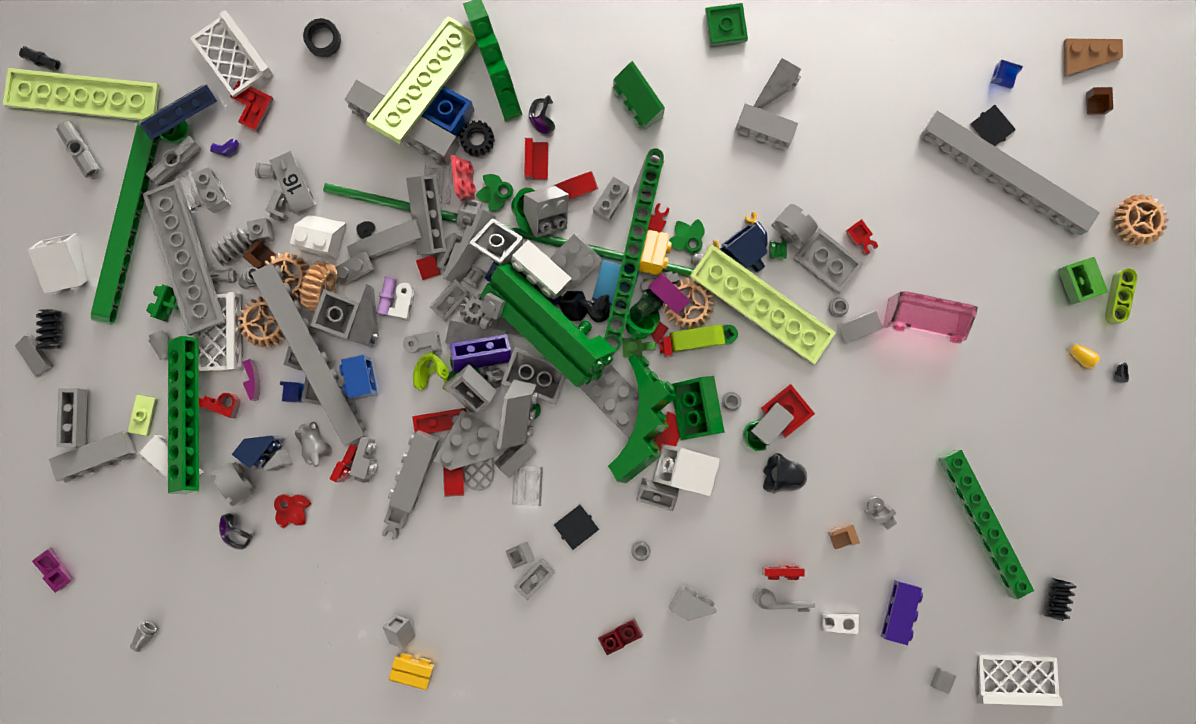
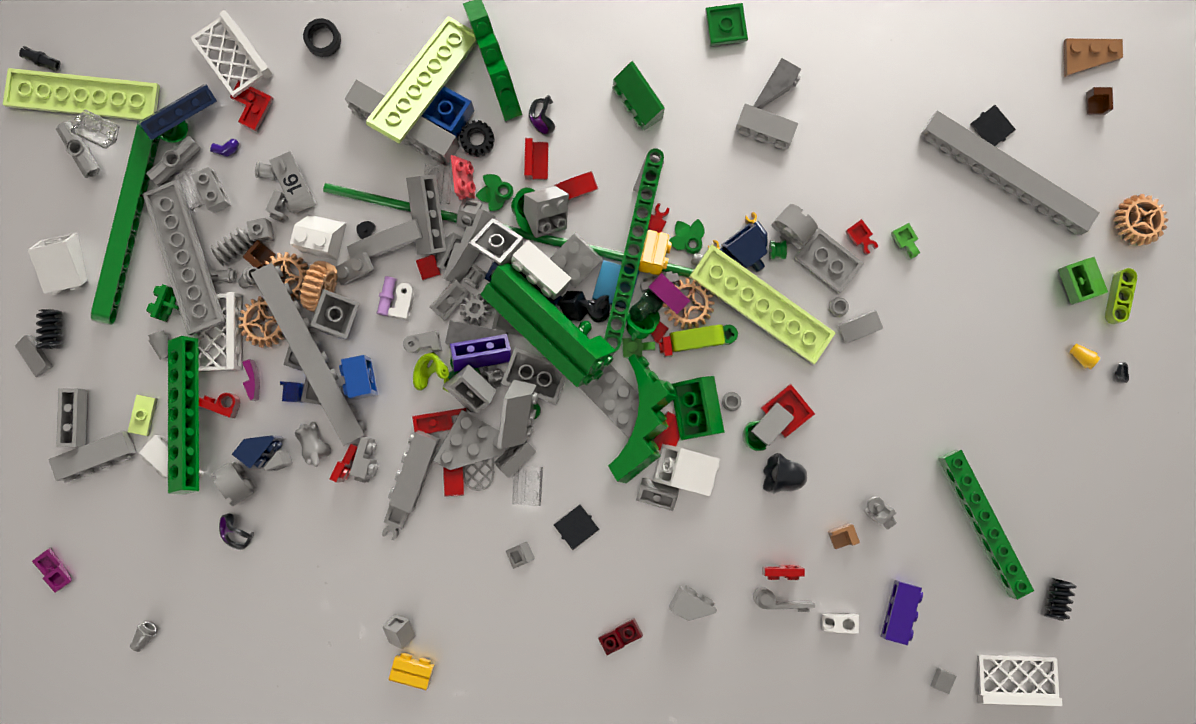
red plate [274,494,311,529] -> none
flat silver slope [347,284,379,348] -> none
light grey plate [479,293,506,330] -> none
light grey plate [514,558,555,601] -> none
light grey brick [593,176,630,223] -> none
light grey plate [631,541,651,561] -> none
clear pink windscreen [883,291,978,344] -> none
clear blue panel [990,59,1023,89] -> none
none -> clear hinge [71,109,120,149]
none -> bright green plate [891,223,920,259]

